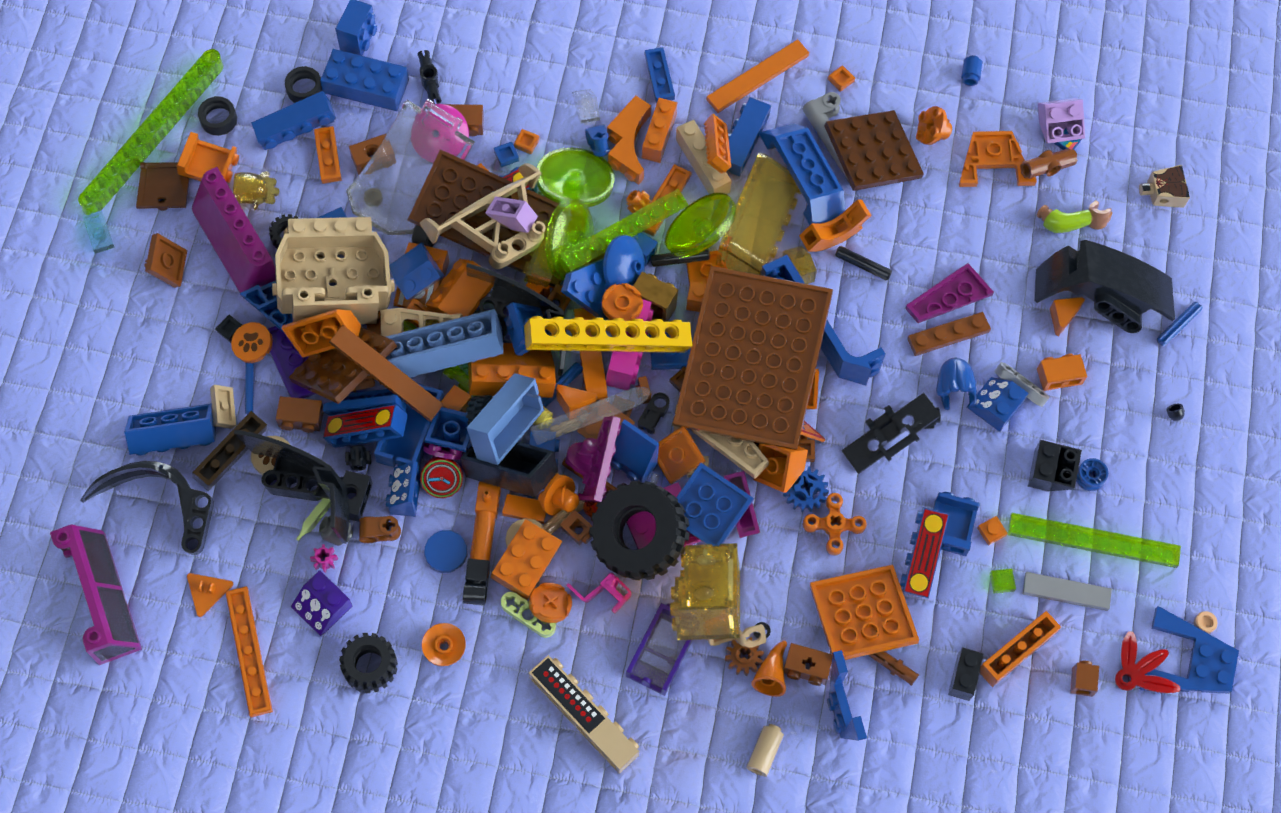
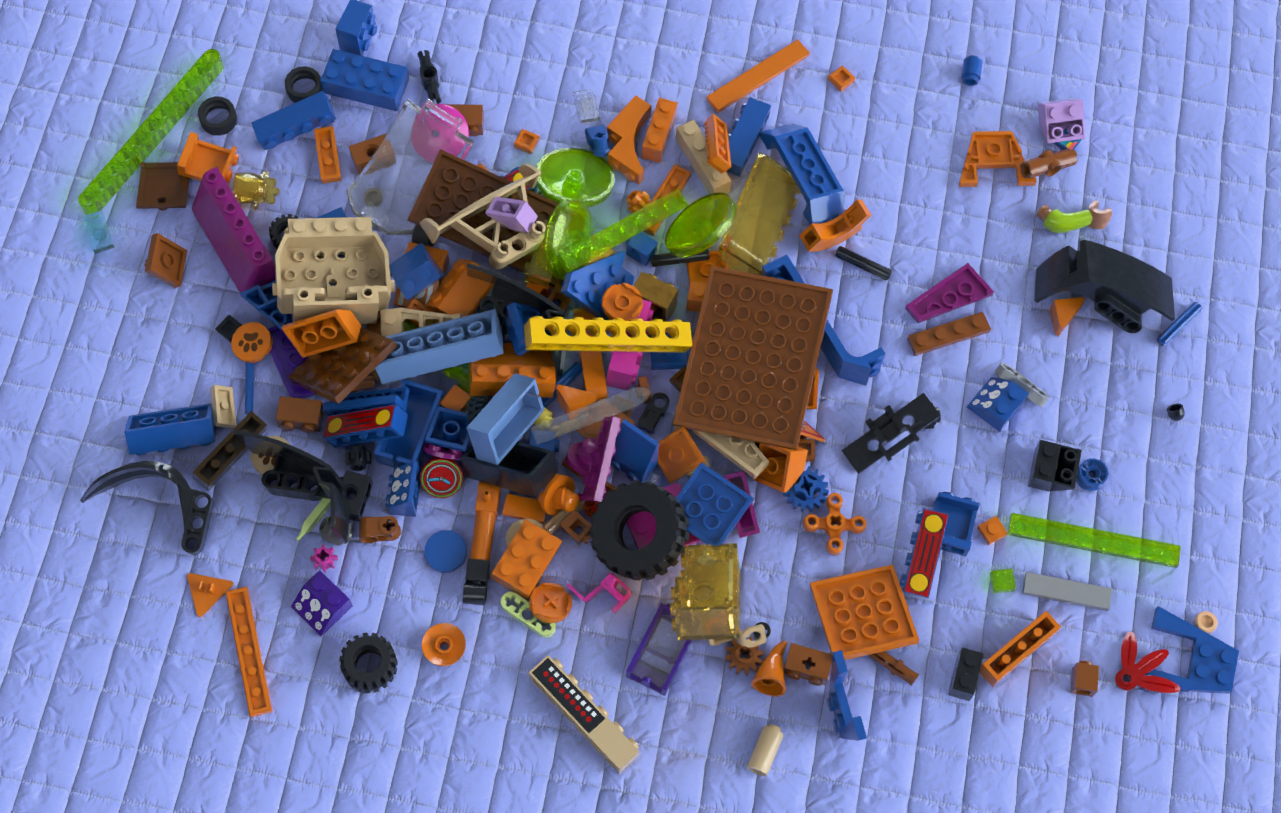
windscreen [50,524,142,665] -> none
dark orange tile [329,325,443,422] -> none
blue plate [494,142,519,168] -> none
blue dish [603,235,645,288] -> none
blue plate [644,47,675,103] -> none
clear yellow slope [782,246,817,284] -> none
light grey axle [802,92,850,184] -> none
reddish brown plate [824,110,924,191] -> none
orange plate [916,106,952,145] -> none
blue hair [936,357,977,410] -> none
orange brick [1037,354,1087,391] -> none
torso [1139,165,1190,208] -> none

